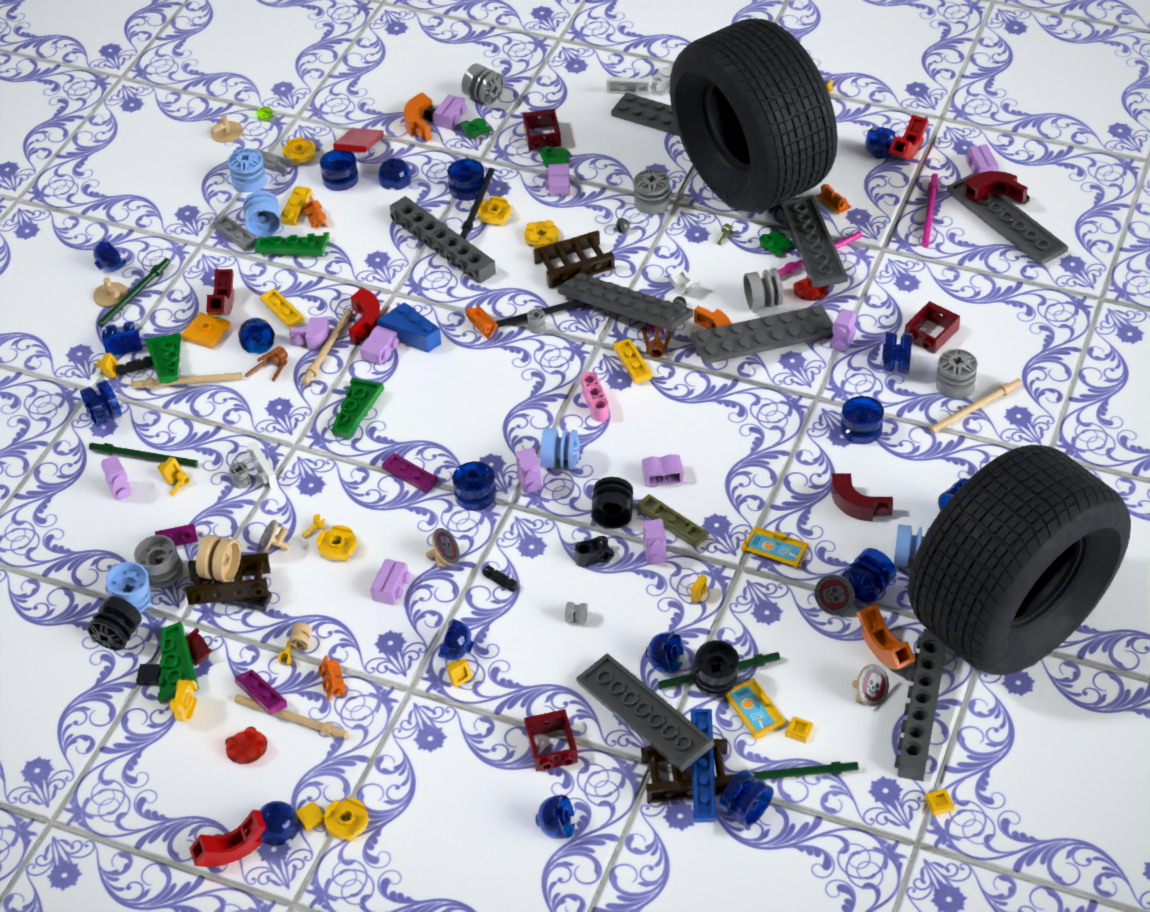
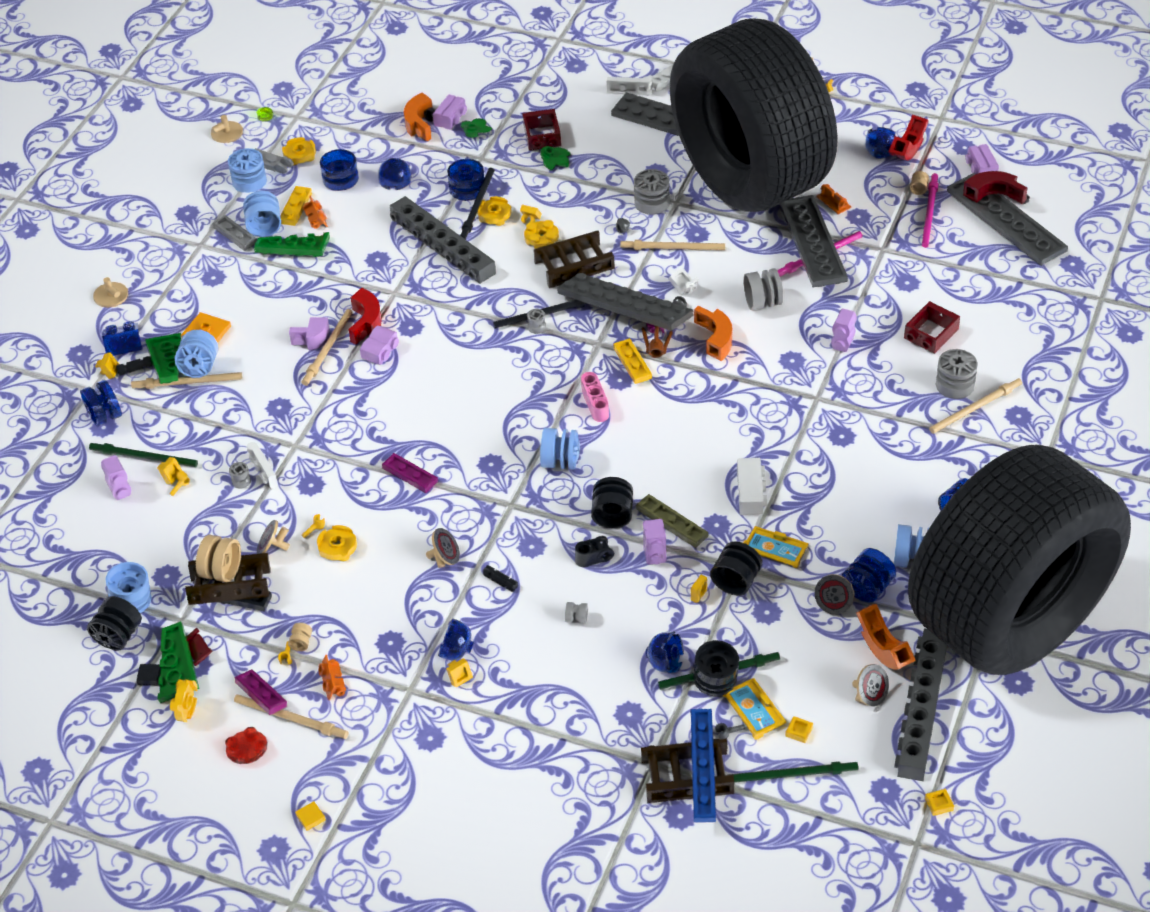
clear blue cylinder [93,238,127,272] -> none
dark green bar [97,258,171,327] -> none
light grey wheel [134,535,184,588] -> none
magenta hinge [155,523,198,546] -> none
red arch [189,810,266,867] -> none
dark red arch [206,269,235,316] -> none
clear blue cylinder [238,317,275,354] -> none
dark orange plant [245,346,288,381] -> none
yellow plate [260,288,304,329] -> none
clear blue cylinder [260,800,300,846] -> none
yellow plate [324,798,369,842] -> none
green wing [331,378,385,438] -> none
tile [333,127,384,153] -> none
lavender brick [370,558,411,605] -> none
blue wedge [377,302,442,353] -> none
clear blue wheel [452,461,497,511] -> none
light grey wheel [461,63,504,105] -> none
orange hinge [465,305,498,339] -> none
lavender brick [515,448,542,493] -> none
dark red window [524,709,578,772] -> none
clear blue cylinder [535,794,575,839] -> none
lavender brick [545,163,570,195] -> none
dark grey plate [576,653,715,772] -> none
lavender brick [641,454,684,487] -> none
dark grey plate [690,304,834,365] -> none
olive hand [717,223,733,245] -> none
clear blue wheel [719,769,774,828] -> none
green plate [759,231,794,256] -> none
clear red dish [793,275,829,301] -> none
dark red arch [831,473,893,522] -> none
clear blue wheel [841,396,884,445] -> none
clear blue wheel [882,332,912,374] -> none
none -> light blue wheel [175,330,218,378]
none -> yellow tile [520,204,542,224]
none -> tan bar [620,240,725,250]
none -> black wheel [710,541,762,596]
none -> dark grey hand [715,723,746,739]
none -> white brick [737,458,767,515]
none -> tan wheel [910,171,929,195]

